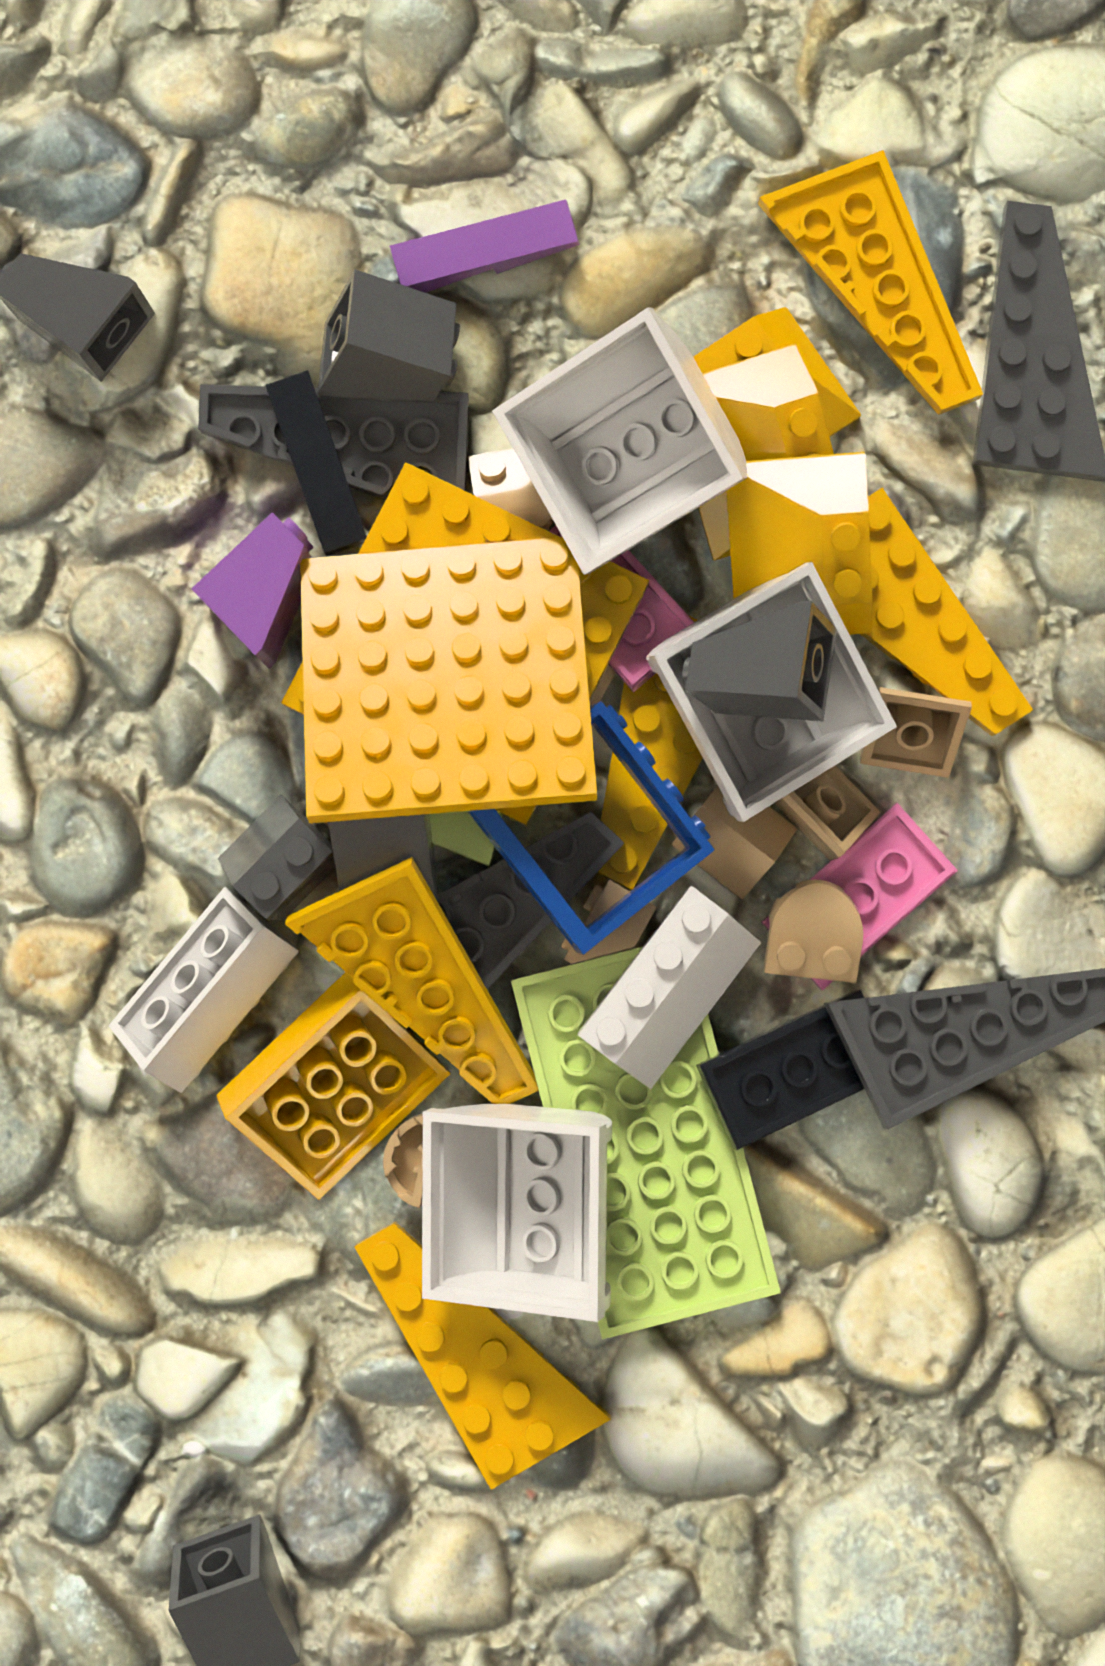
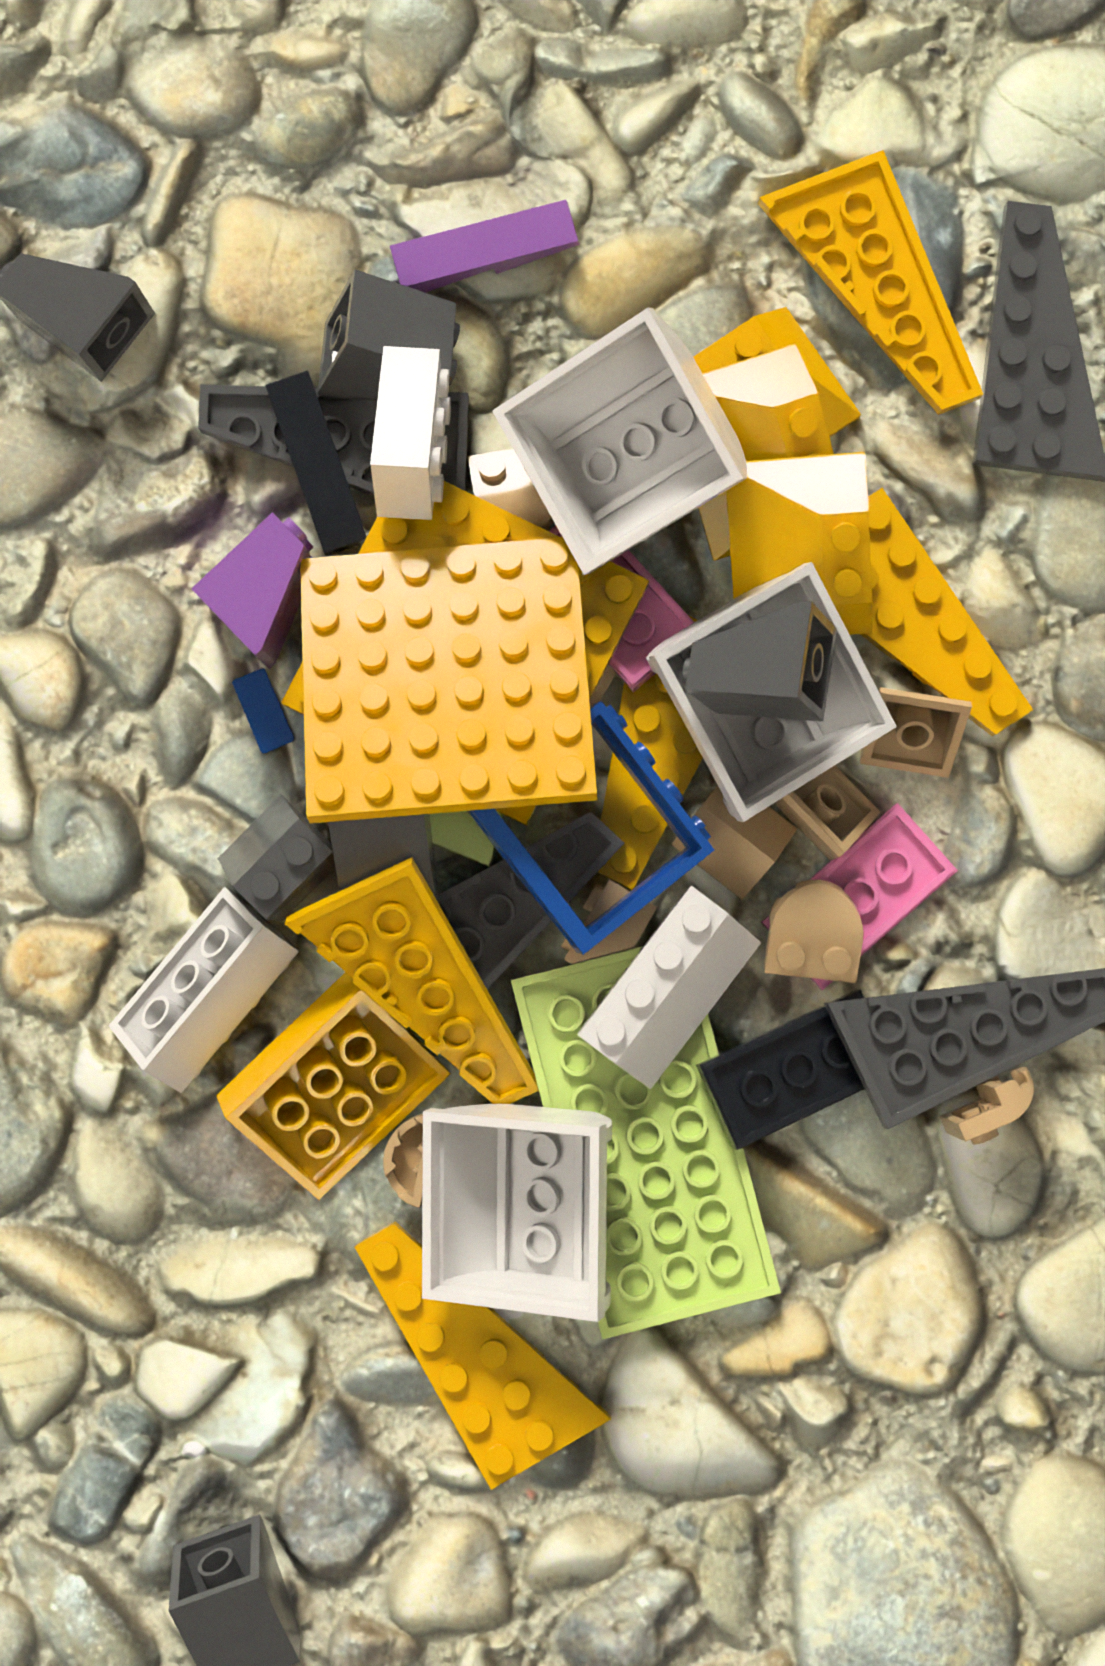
none -> blue sticker [232,668,294,753]
none -> white brick [370,346,451,520]
none -> tan slope [939,1067,1034,1145]

